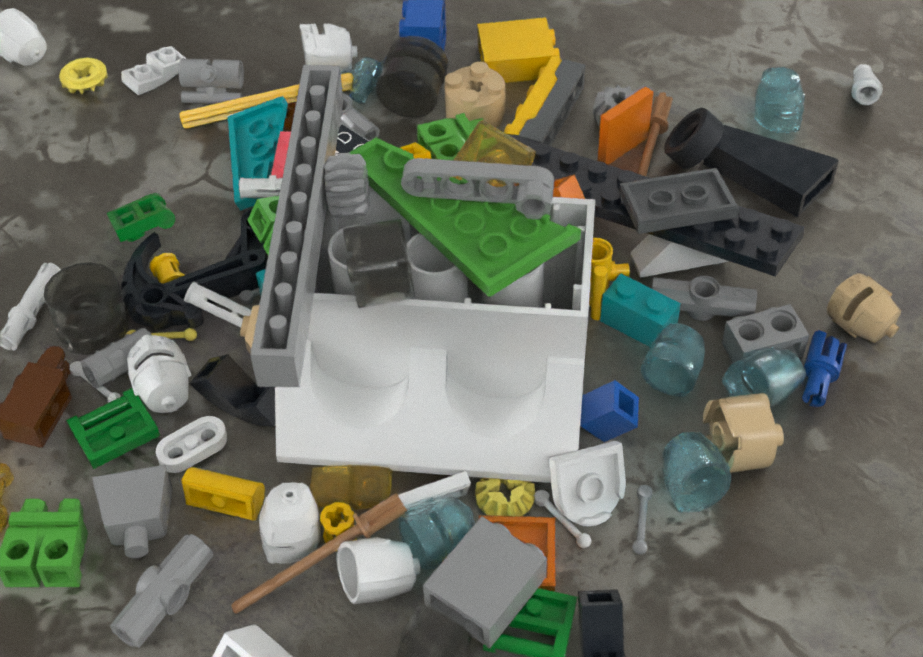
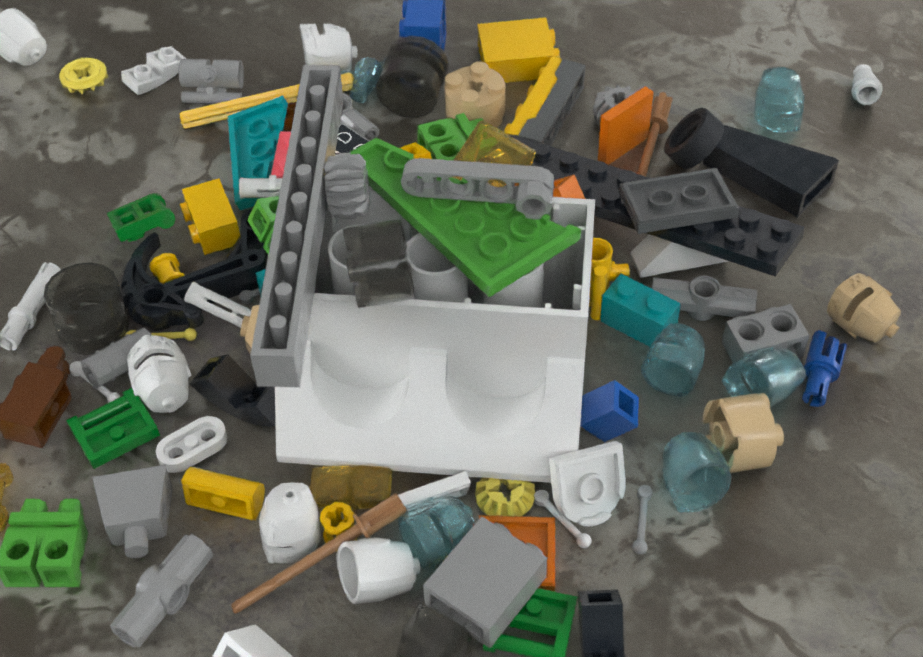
none -> yellow brick [179,178,240,255]

